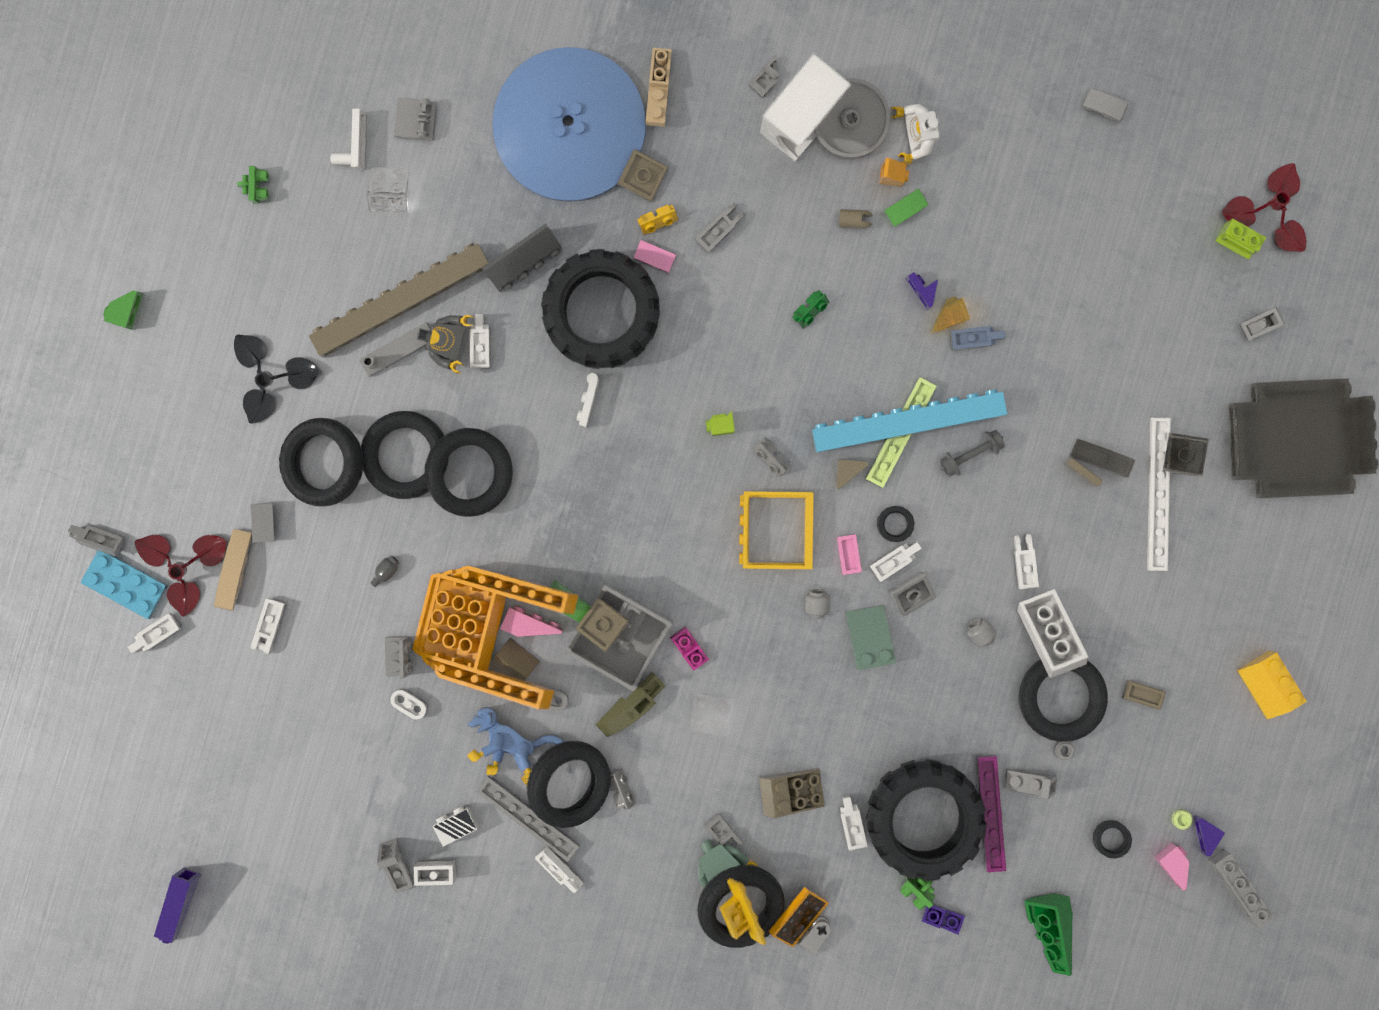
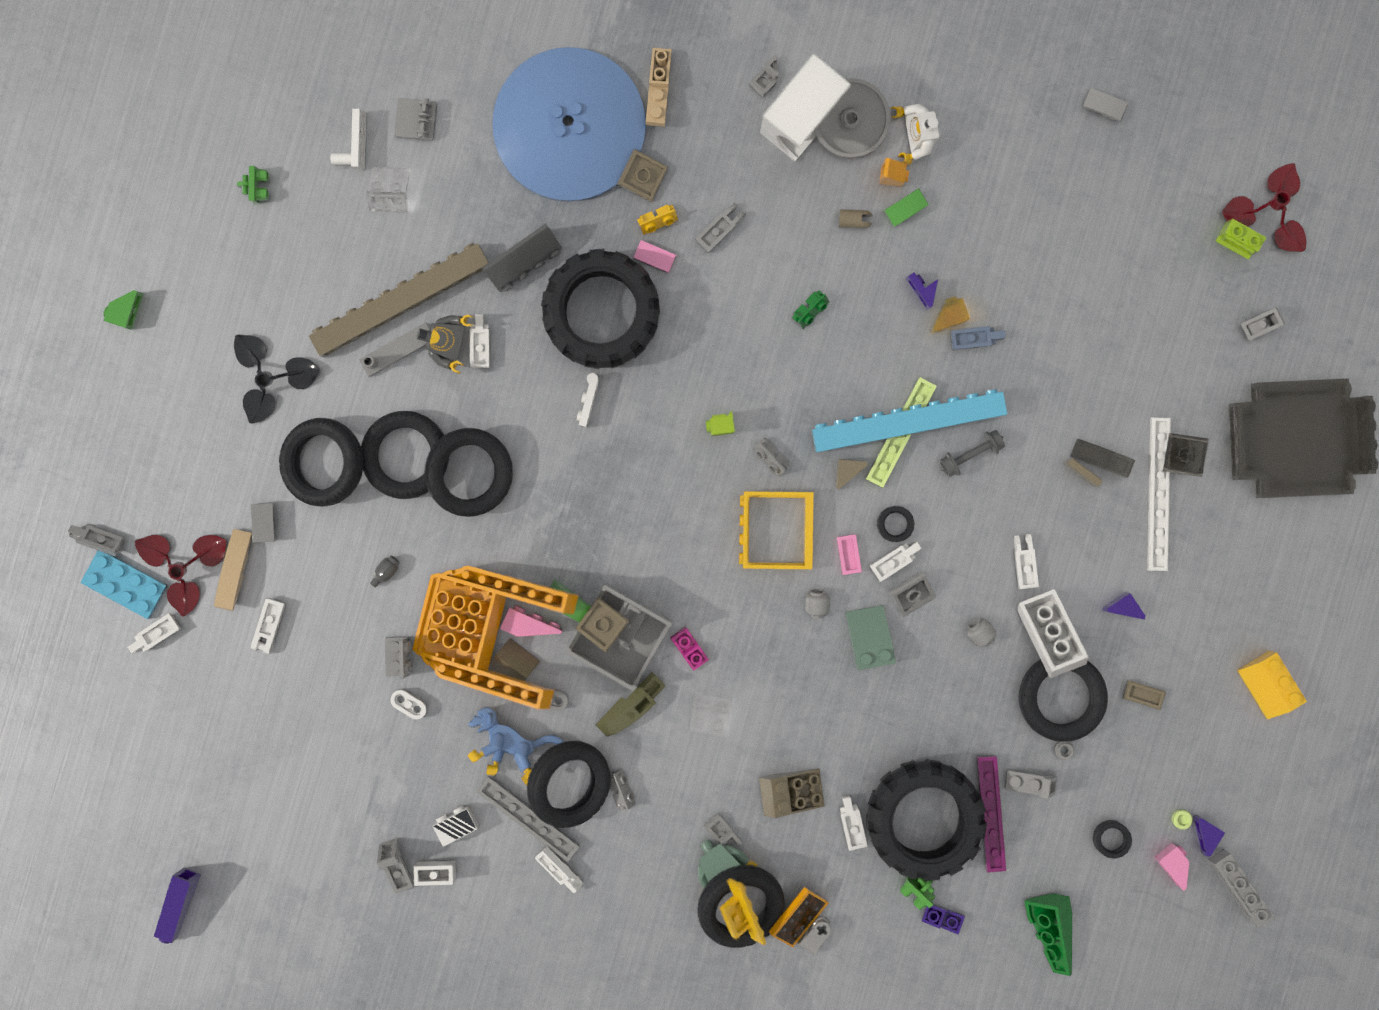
none -> dark purple slope [1103,592,1146,620]

